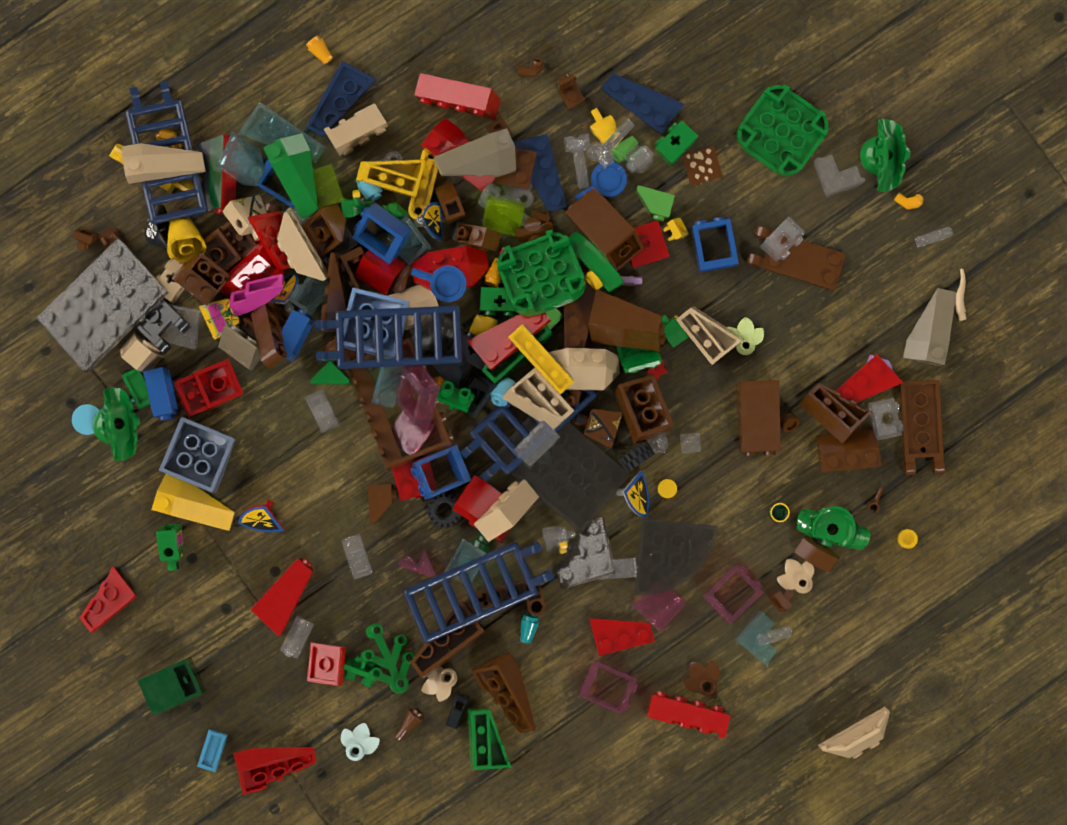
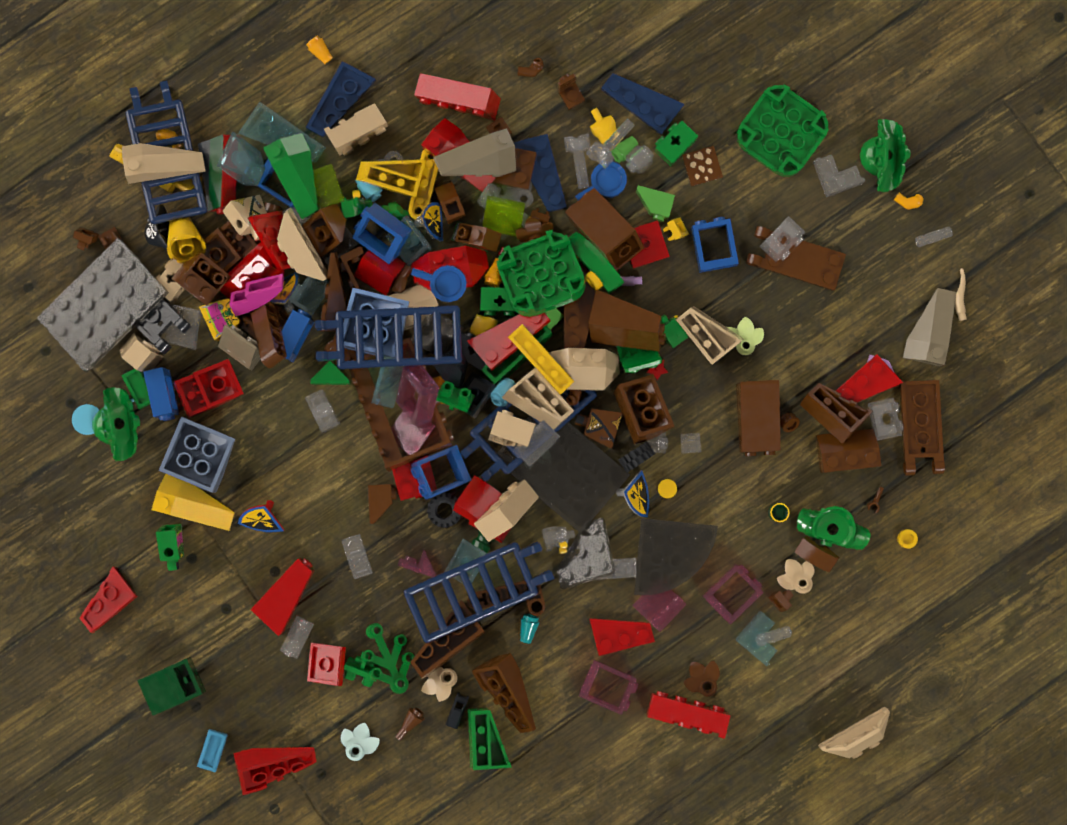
none -> tan wedge [488,410,535,447]

